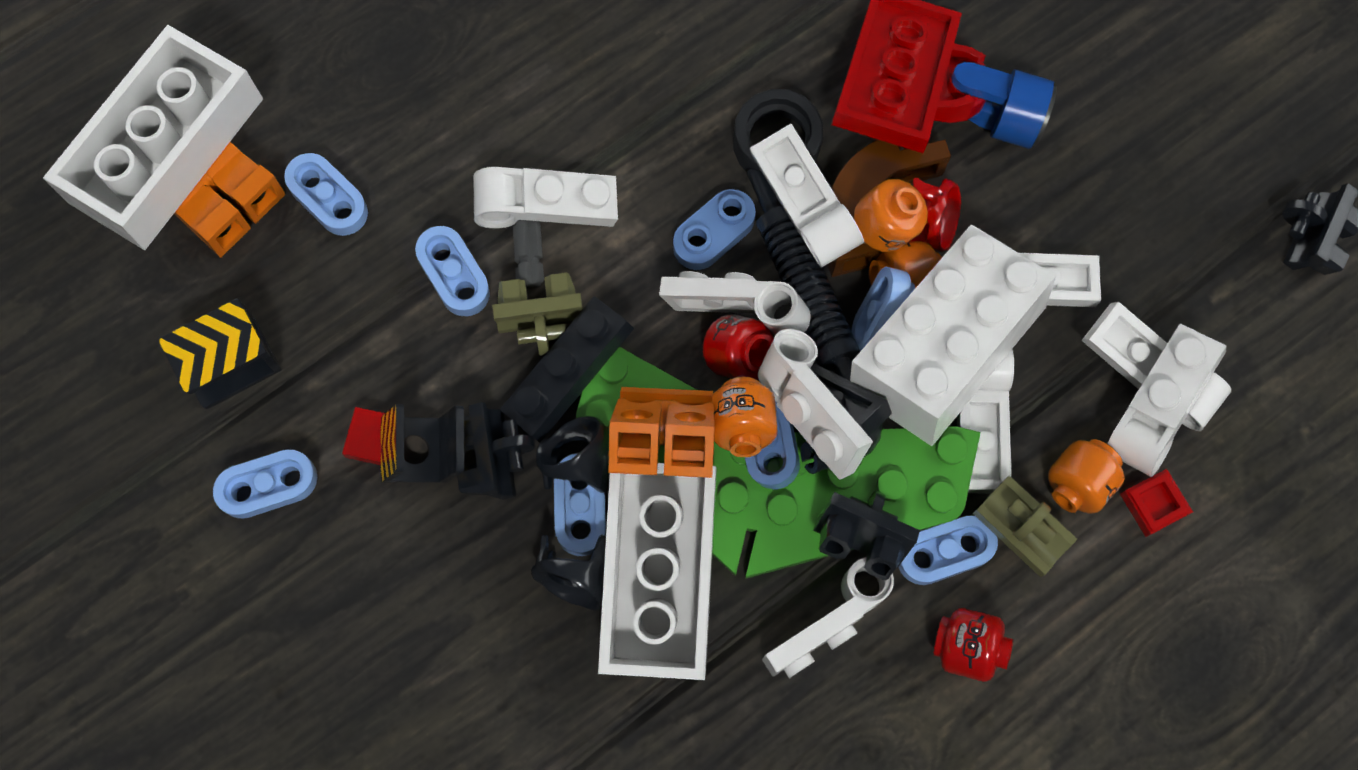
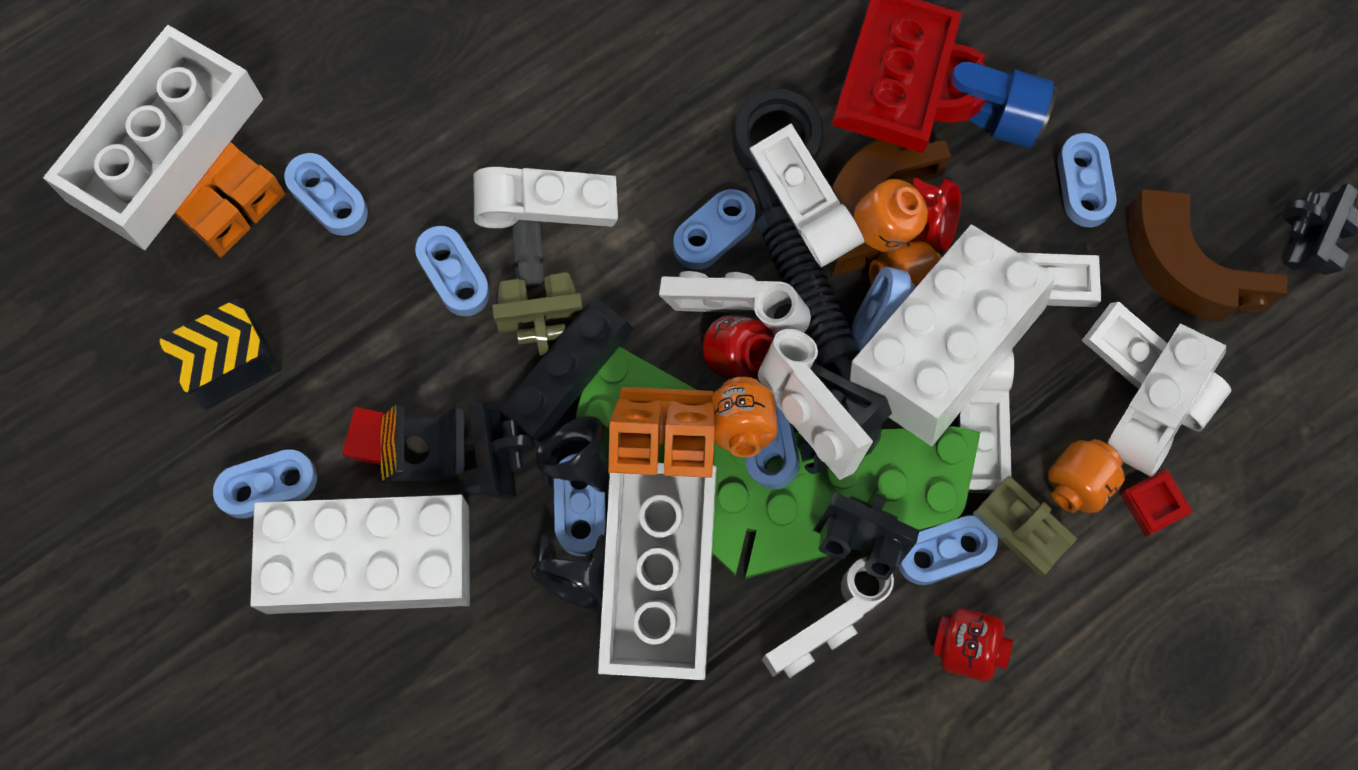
none -> white brick [250,495,470,614]
none -> light blue plate [1057,133,1117,227]
none -> reddish brown arch [1127,189,1287,322]

